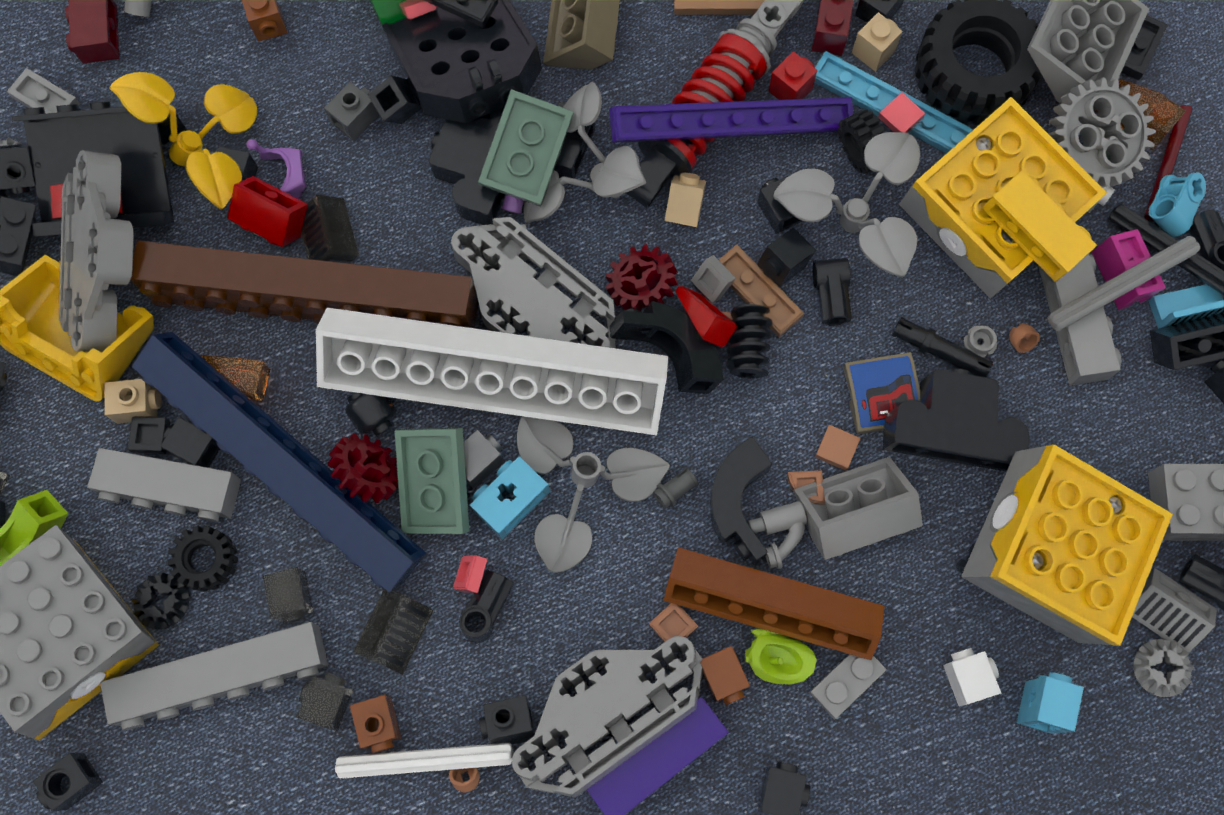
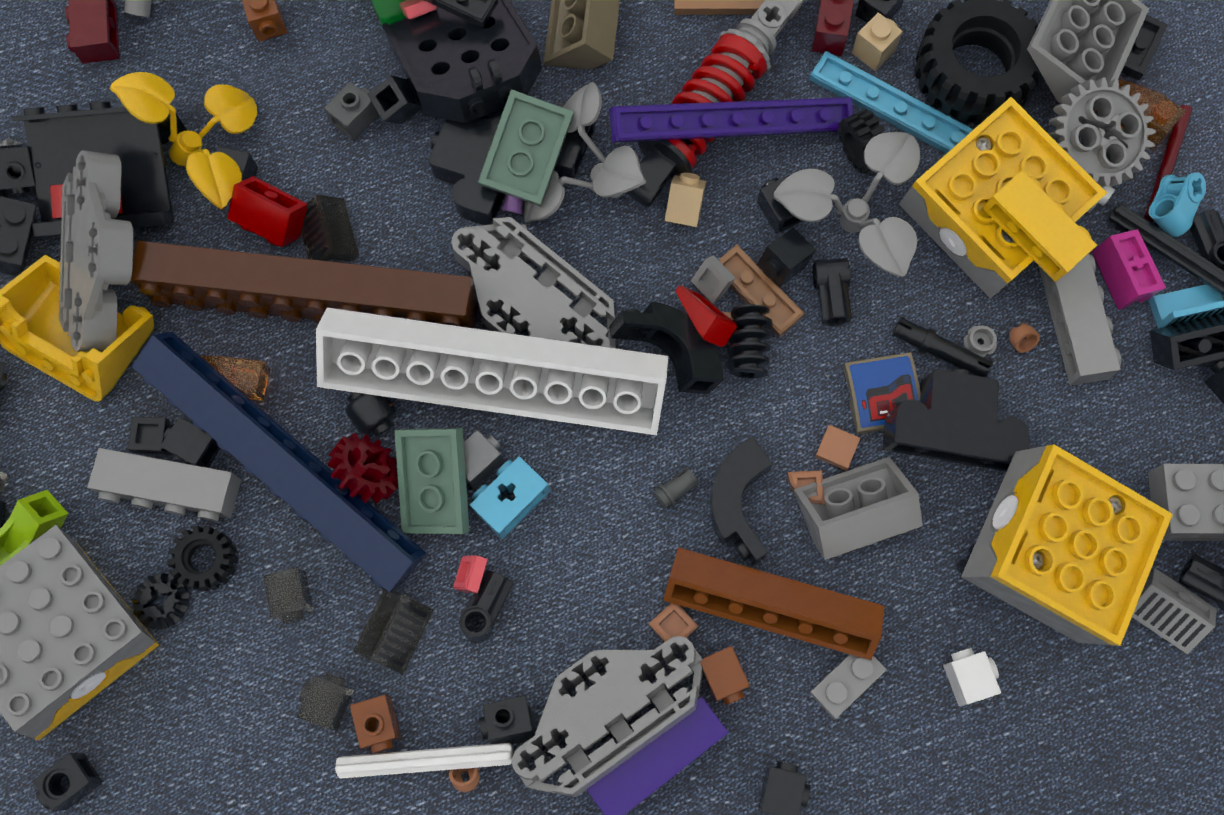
light grey plate [7,68,80,114] -> none
light grey brick [100,622,328,731] -> none
tan brick [105,379,162,424] -> none
medium lavender helmet [246,139,307,199] -> none
light grey plant [517,416,670,573] -> none
dark red gear [605,244,678,312] -> none
lime hat [744,629,817,685] -> none
light grey plant [748,501,807,569] -> none
red brick [768,51,818,100] -> none
coral tile [878,92,925,133] -> none
medium azure brick [1017,672,1084,734] -> none
light grey axle [1047,236,1200,331] -> none
light grey gear [1133,639,1195,697] -> none

